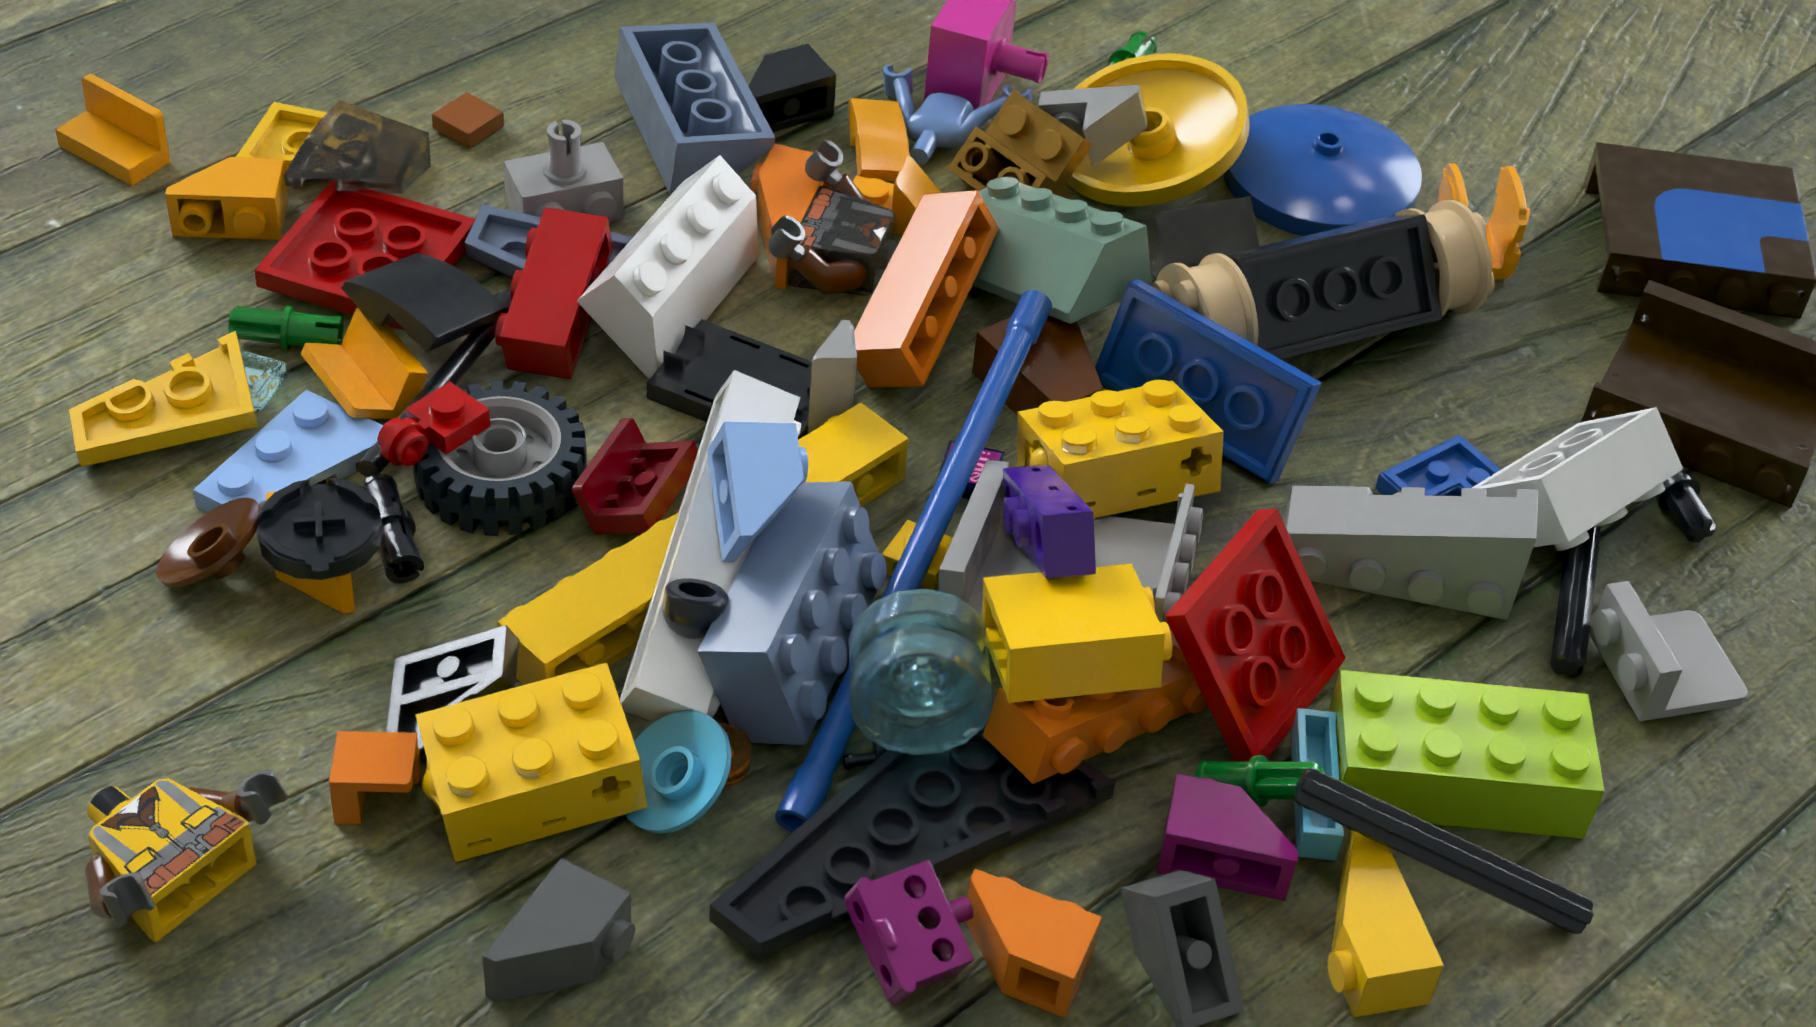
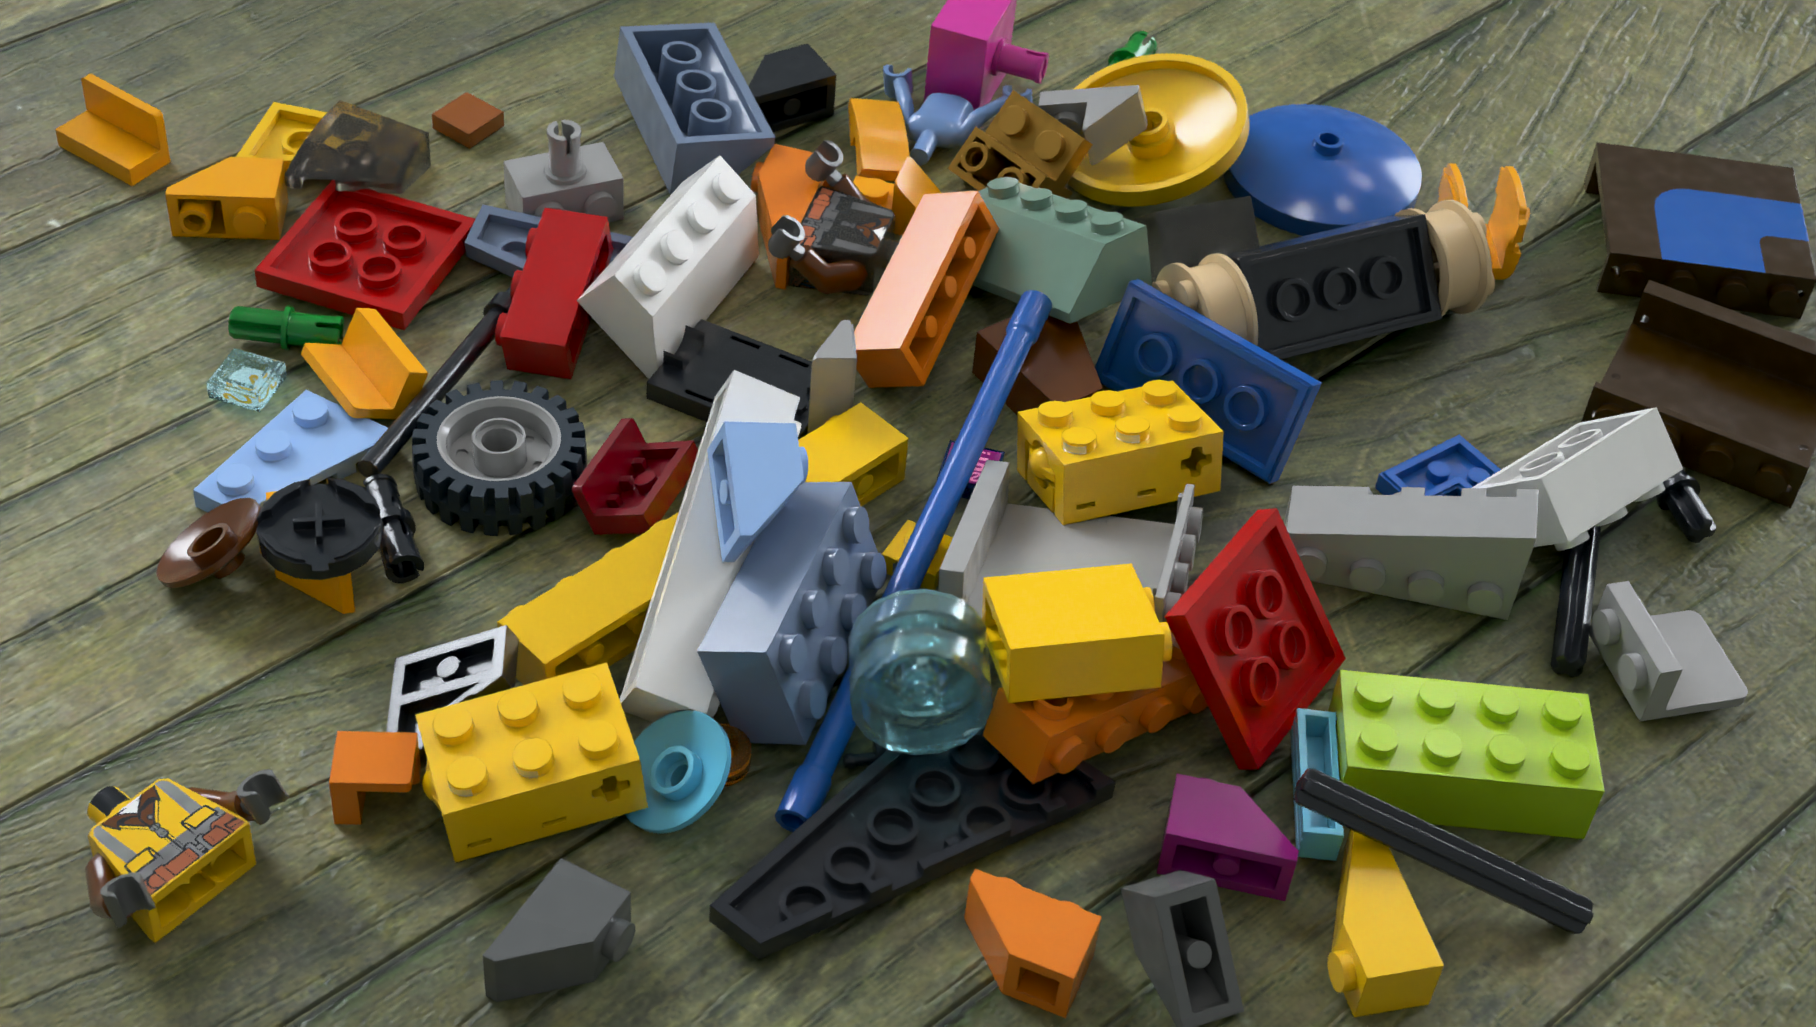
yellow wing [69,331,258,467] -> none
black slope [341,253,506,352] -> none
red plate [377,381,491,466] -> none
black piece [662,578,728,639] -> none
magenta piece [844,860,974,1006] -> none
dark purple piece [1003,465,1096,578] -> none
green axle [1195,755,1325,806] -> none

